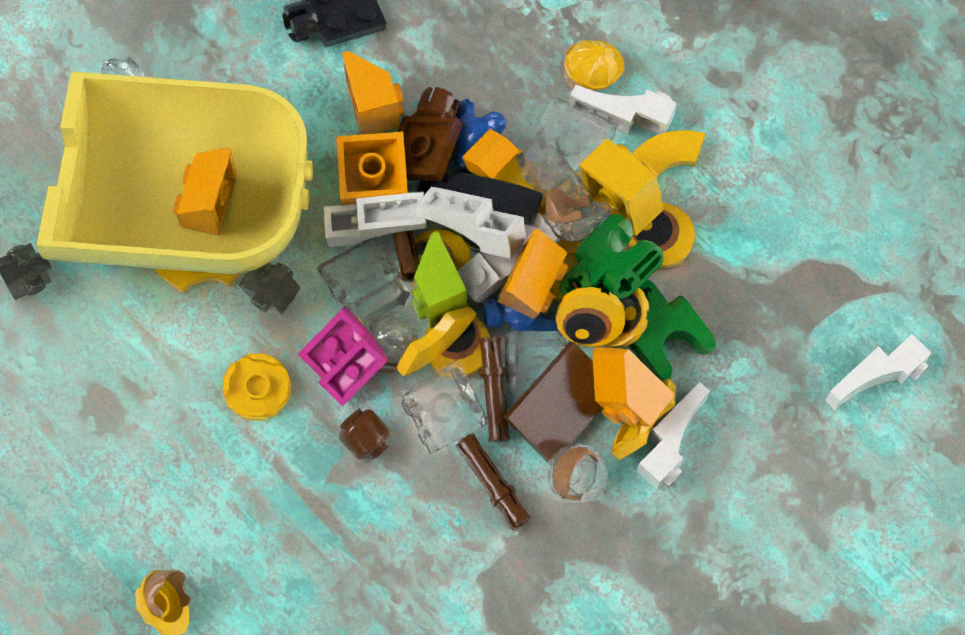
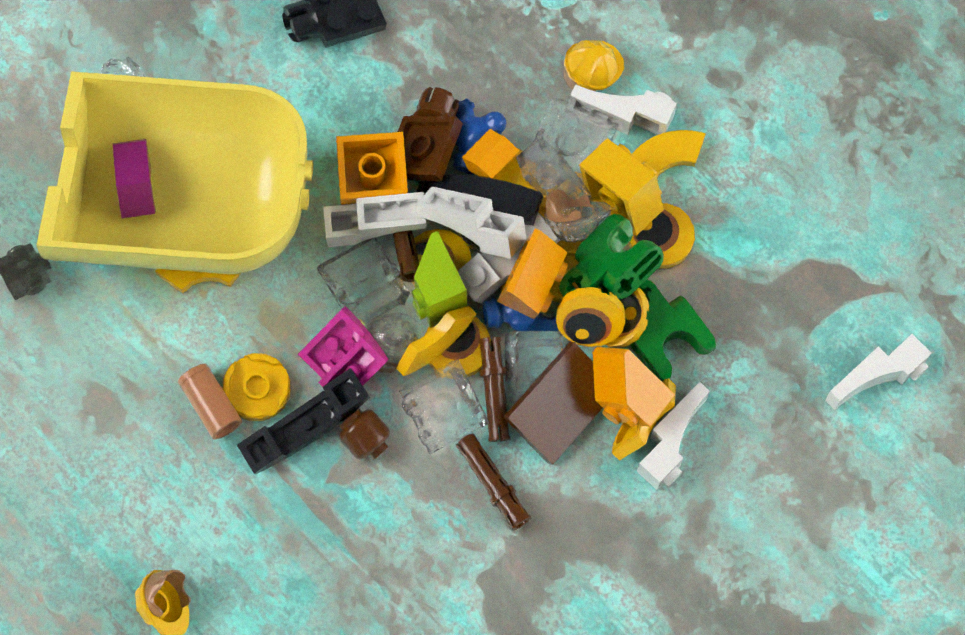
light orange slope [173,148,237,236] -> none
clear smoke brick [238,262,301,315] -> none
light orange slope [342,51,404,135] -> none
clear piece [547,443,608,504] -> none
none -> magenta slope [113,139,156,218]
none -> nougat pin [178,364,242,440]
none -> black slope [237,368,370,474]

